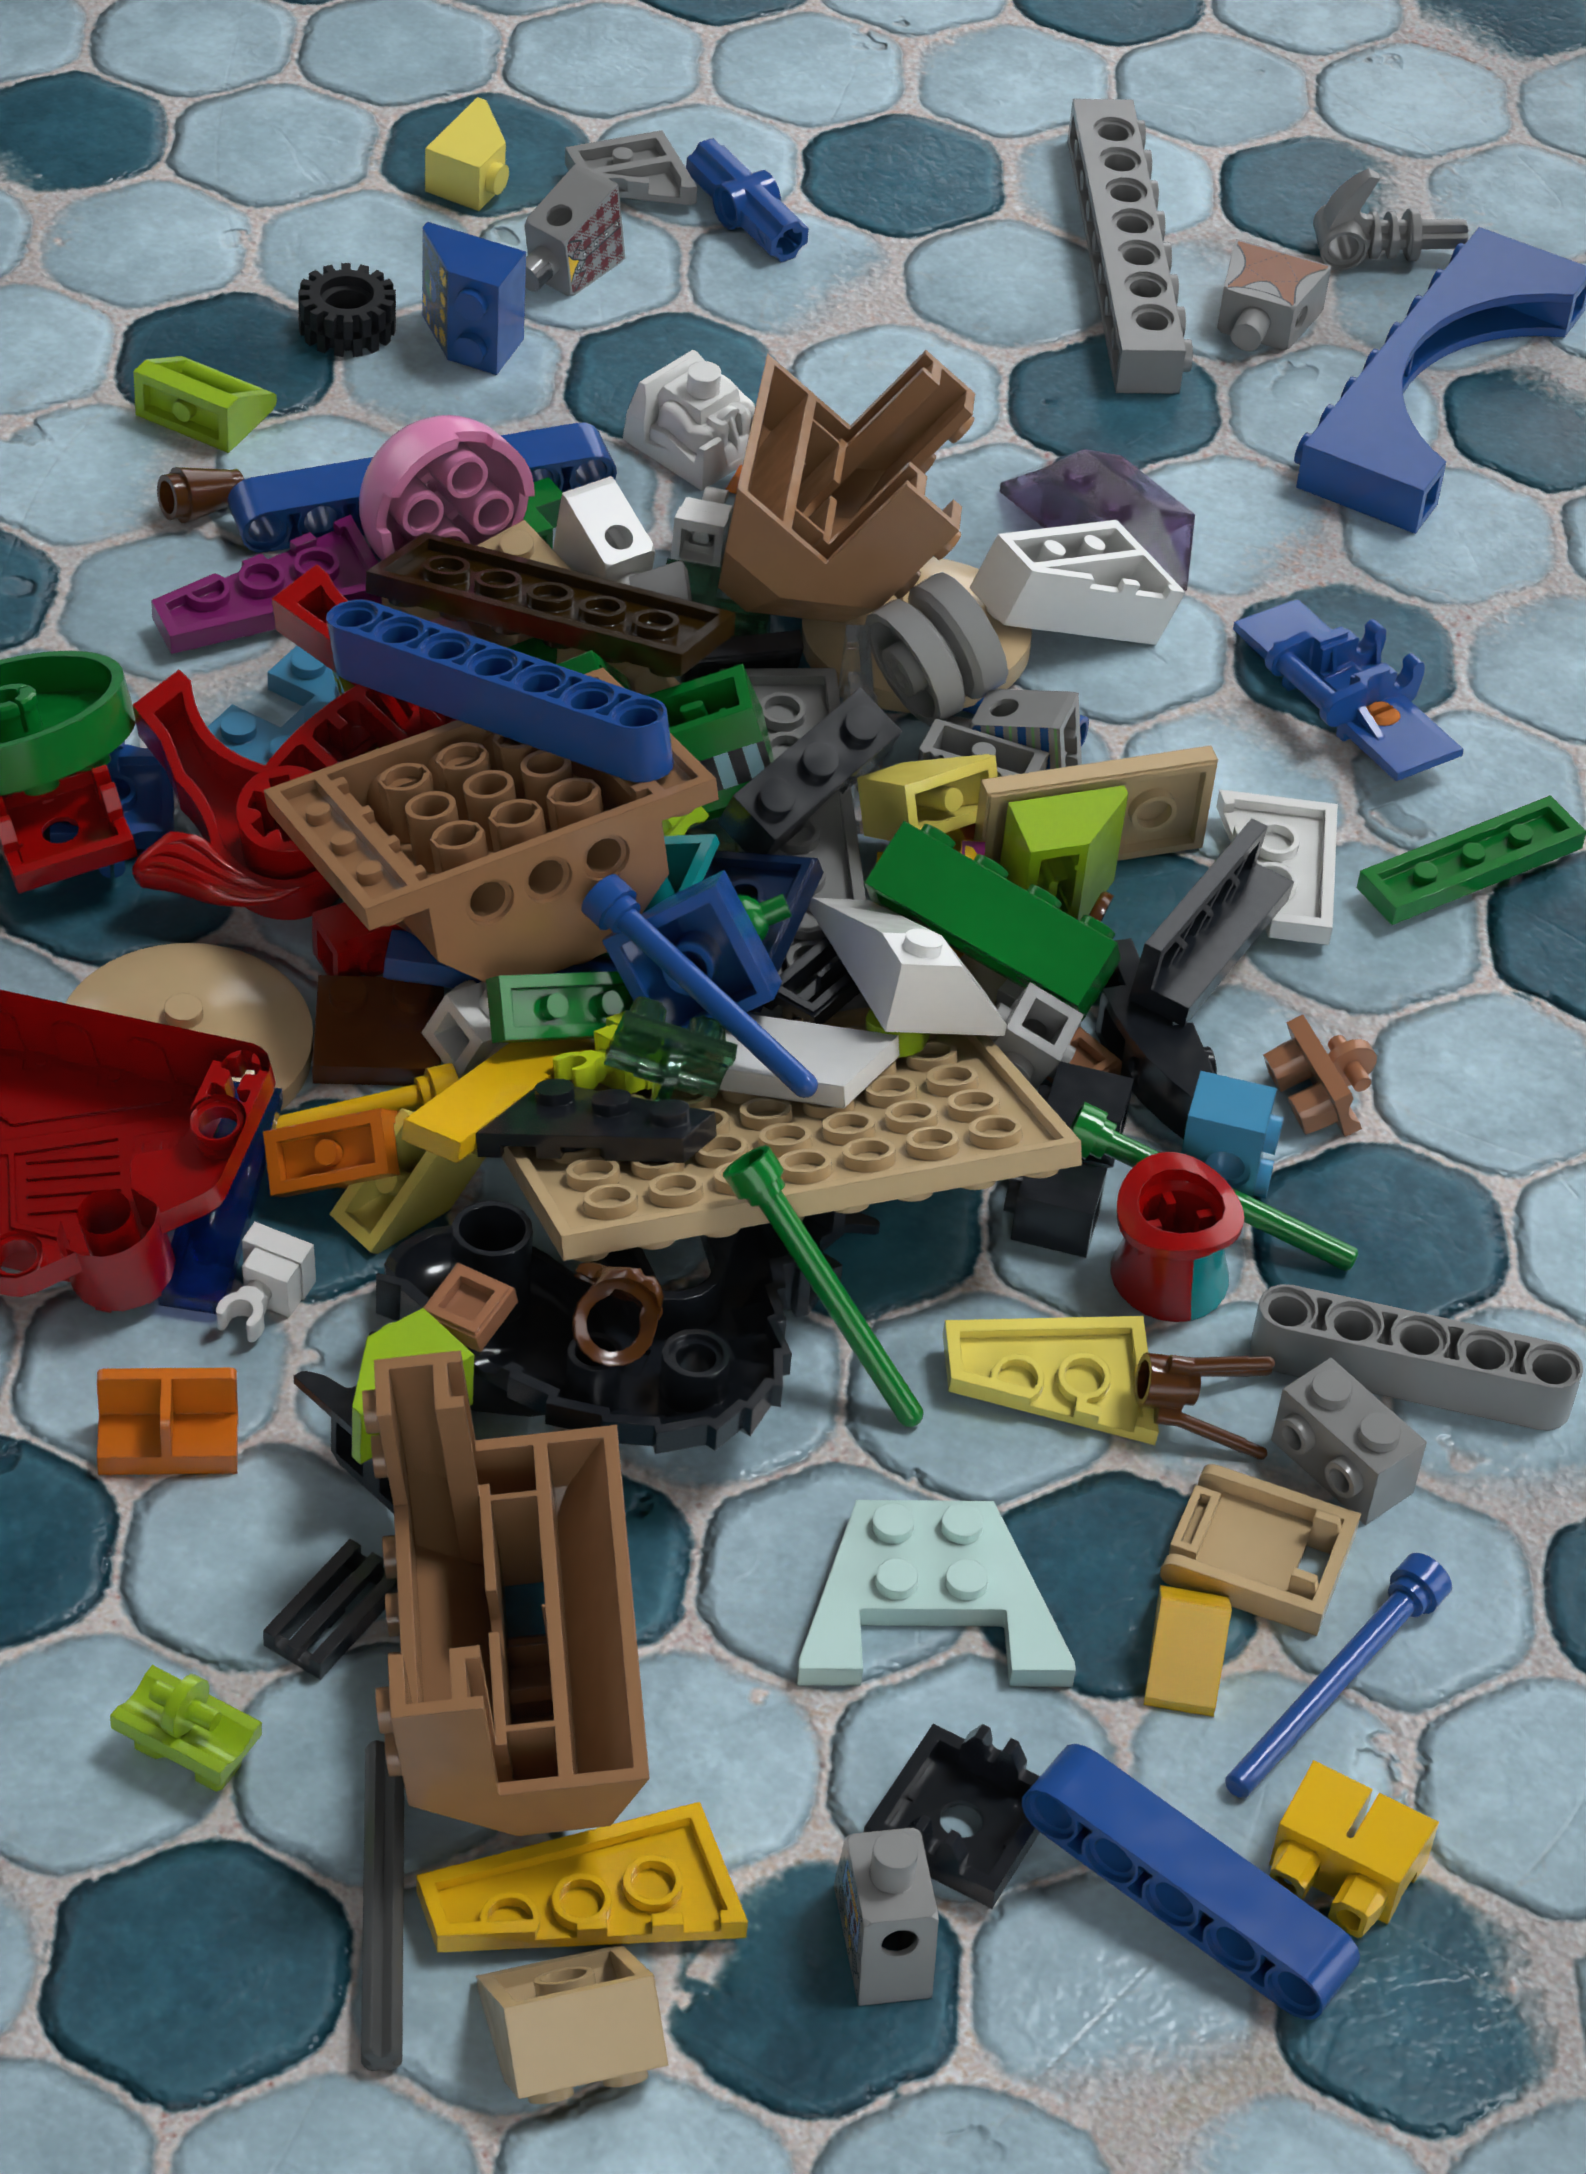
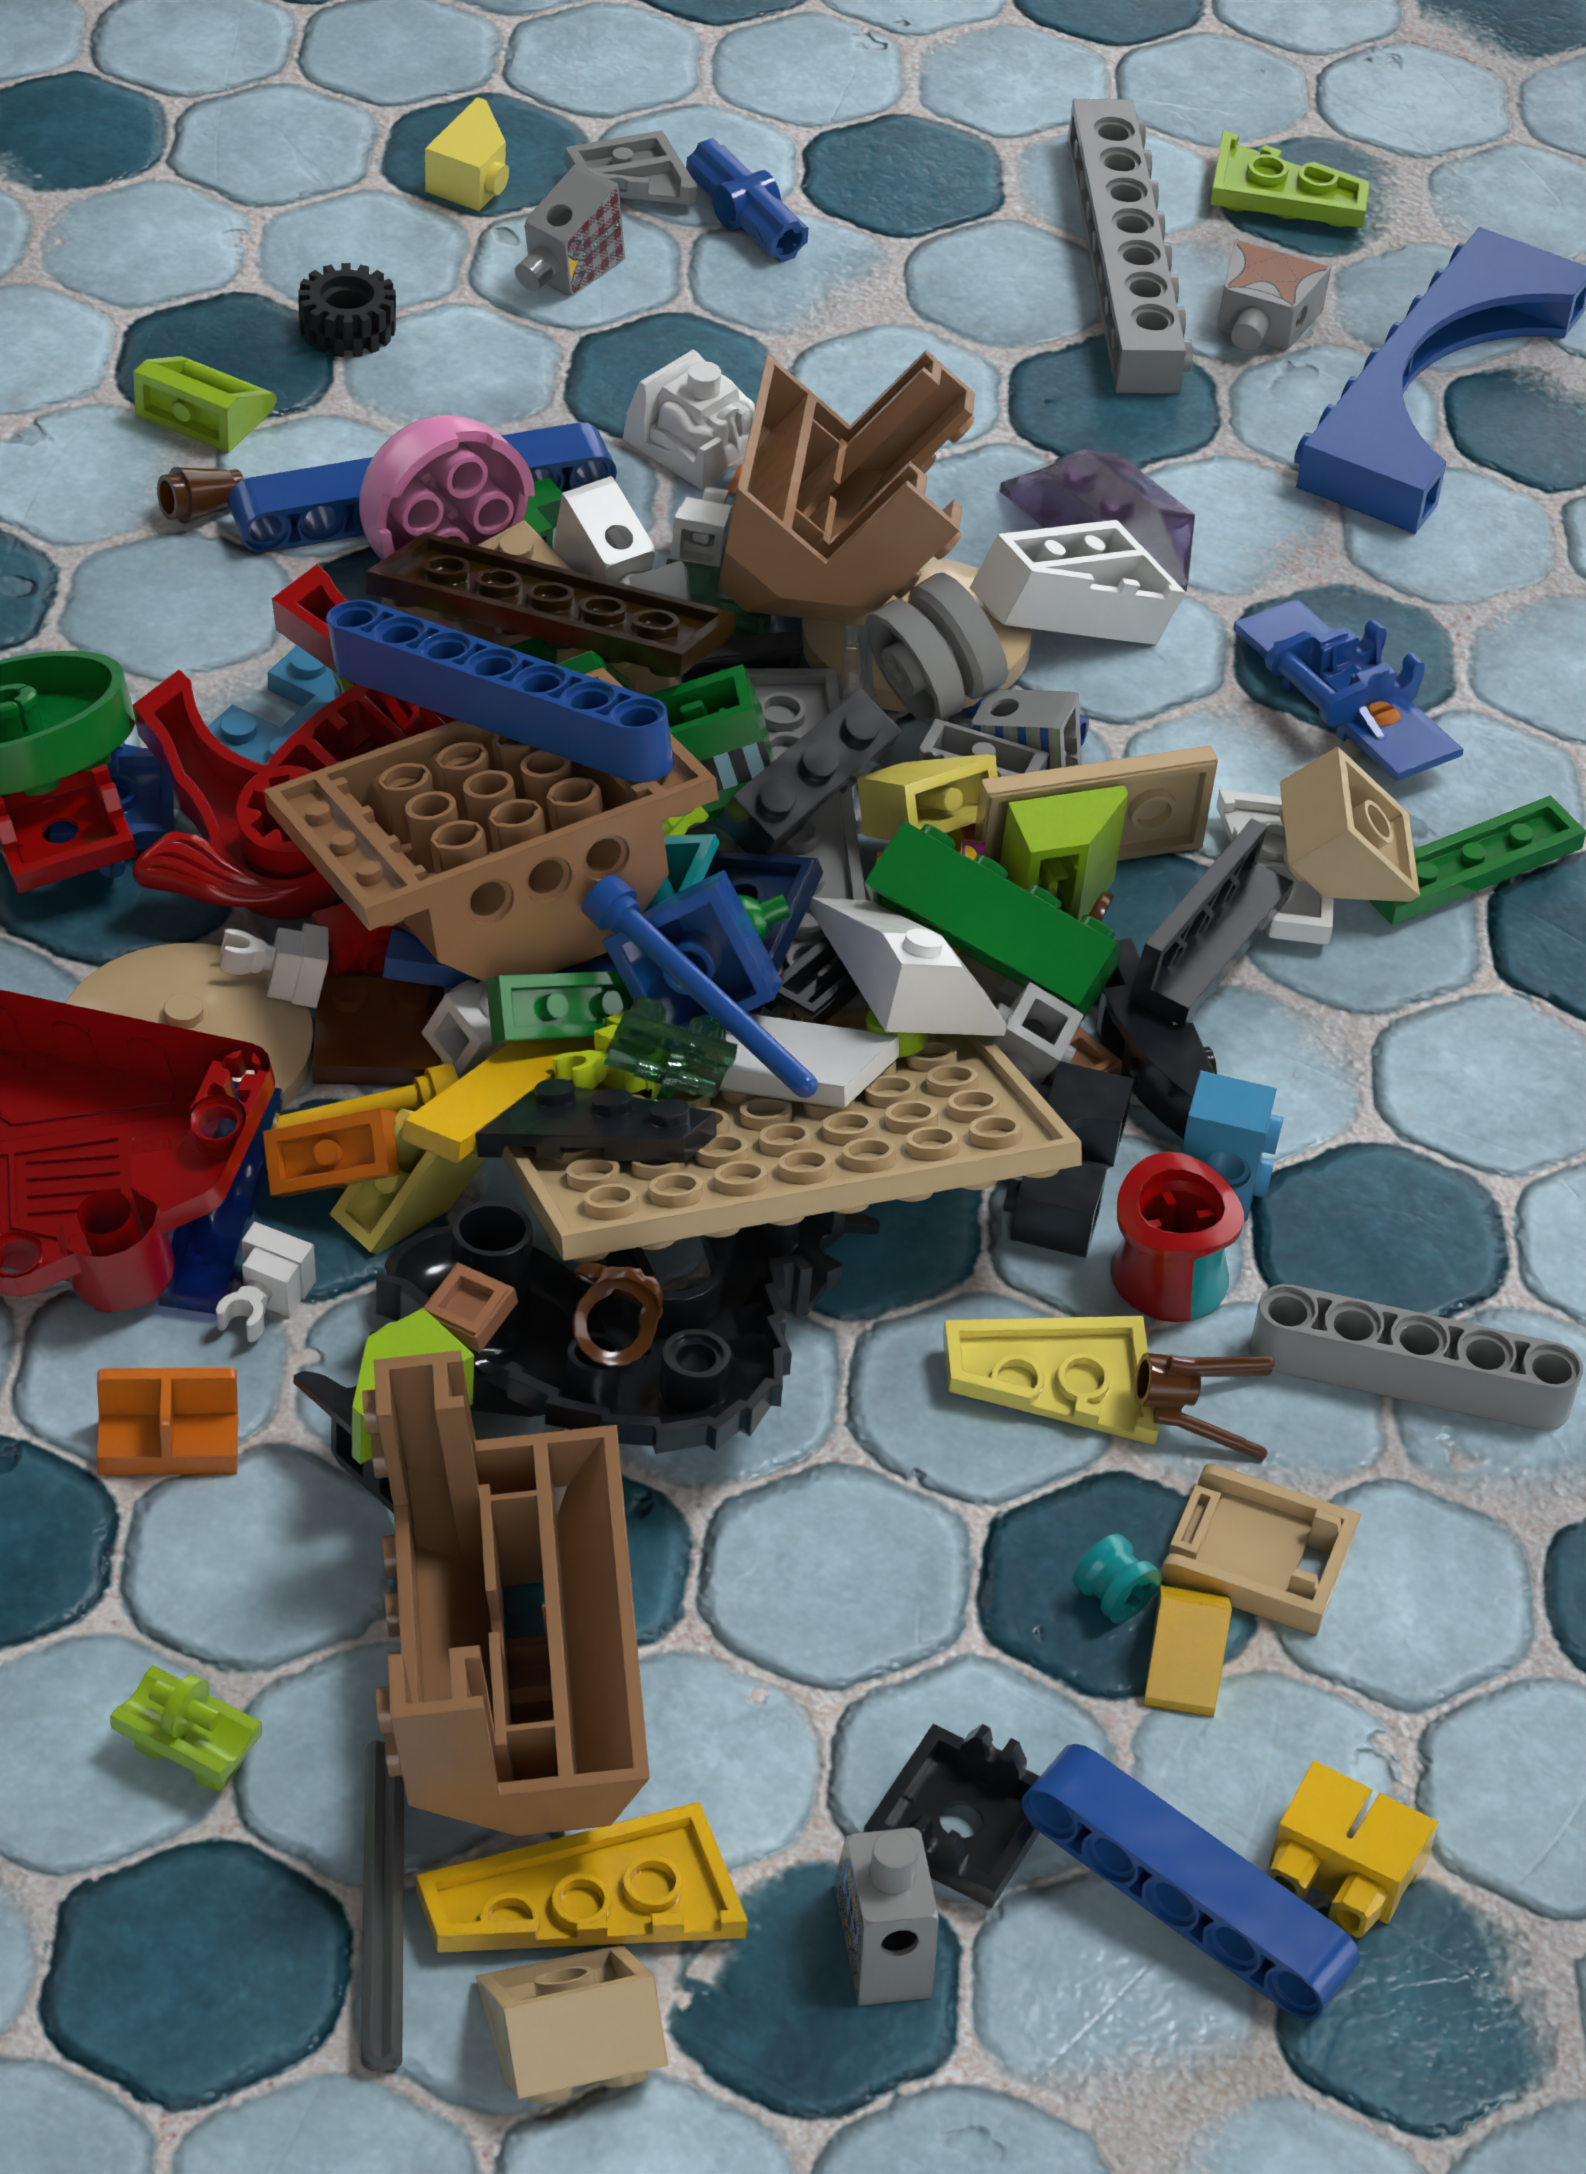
magenta wing [151,515,382,654] -> none
black tile [263,1539,398,1680] -> none
blue slope [422,222,526,375] -> none
green piece [723,1145,924,1427] -> none
light aqua wing [797,1500,1076,1687] -> none
green piece [1070,1101,1358,1271] -> none
blue piece [1225,1553,1452,1798] -> none
nougat hips [1263,1014,1377,1137] -> none
light grey brick [1271,1358,1427,1525] -> none
light grey piece [1313,168,1468,270] -> none
none -> white piece [220,923,329,1008]
none -> teal wheel [1072,1534,1162,1623]
none -> lime wing [1210,130,1370,228]
none -> tan slope [1279,746,1420,902]

